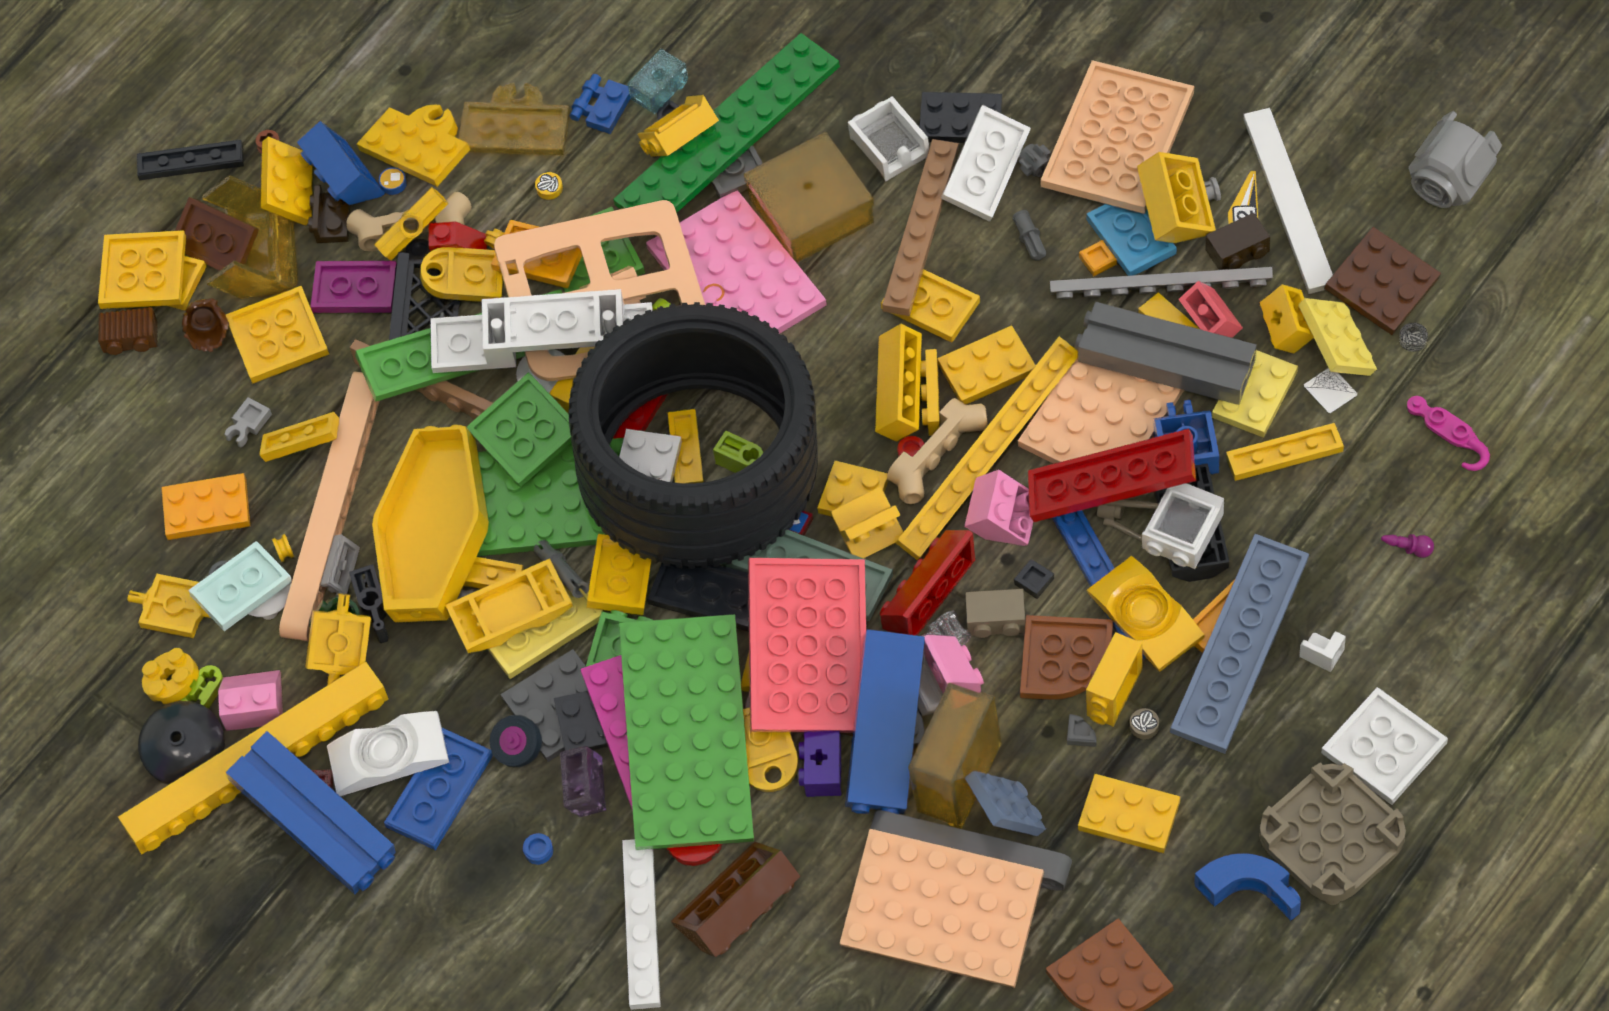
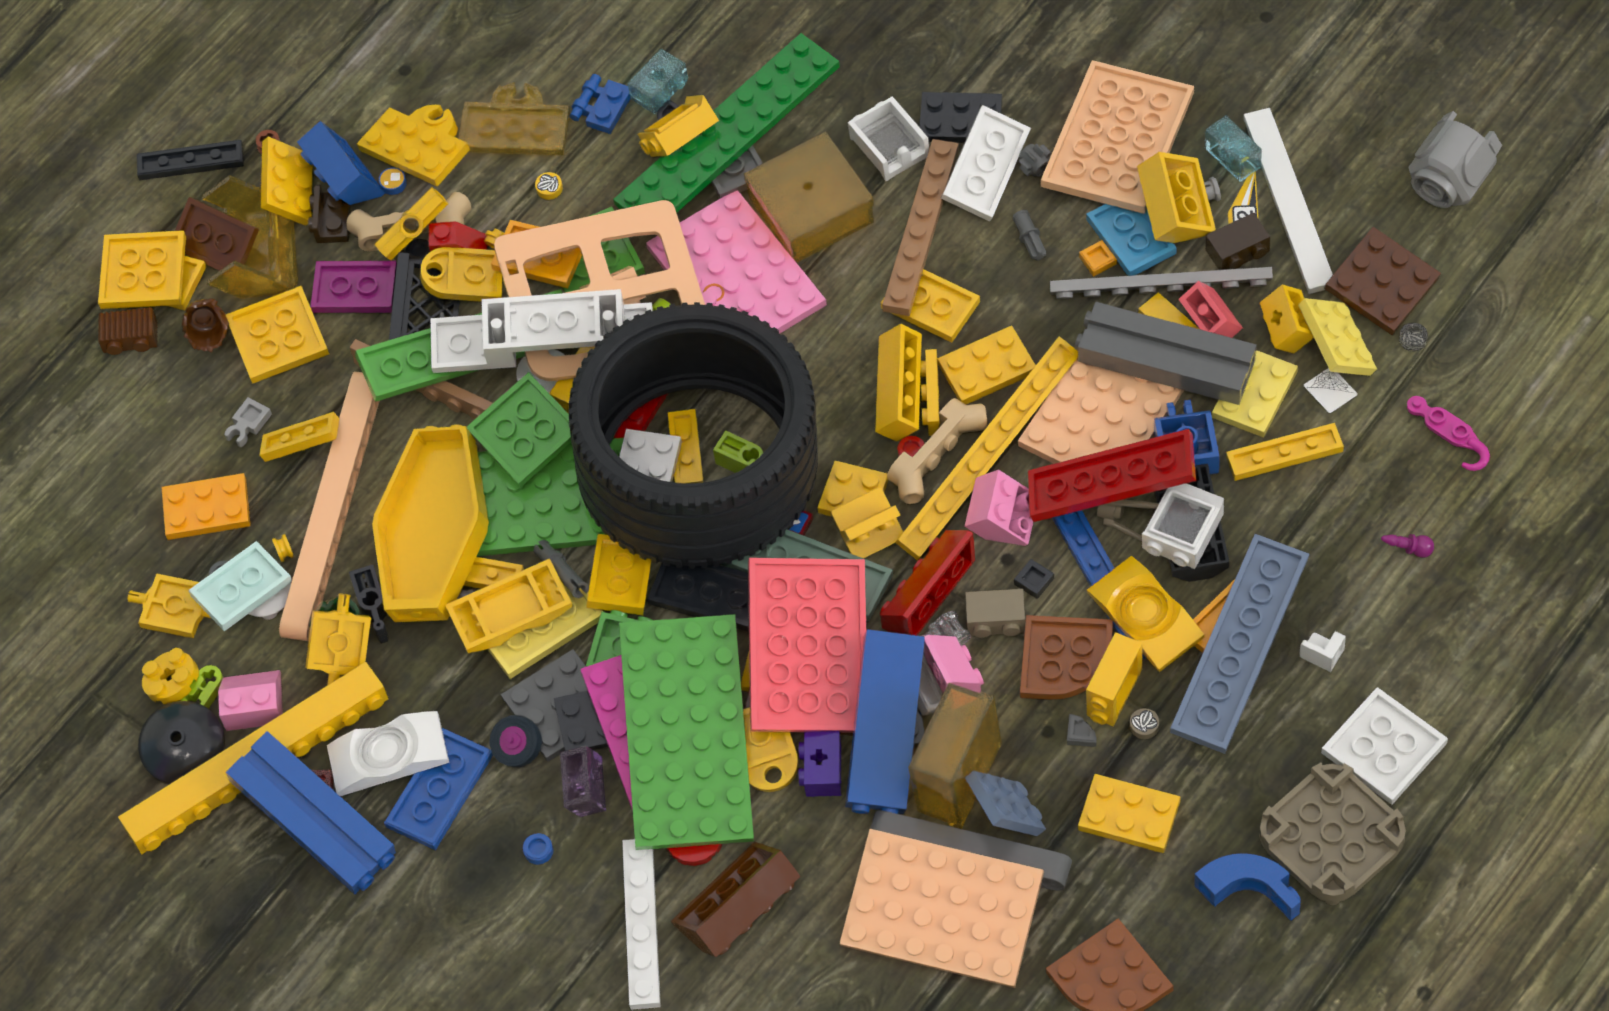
light grey tile [320,534,360,597] -> none
none -> clear light blue brick [1205,115,1262,182]

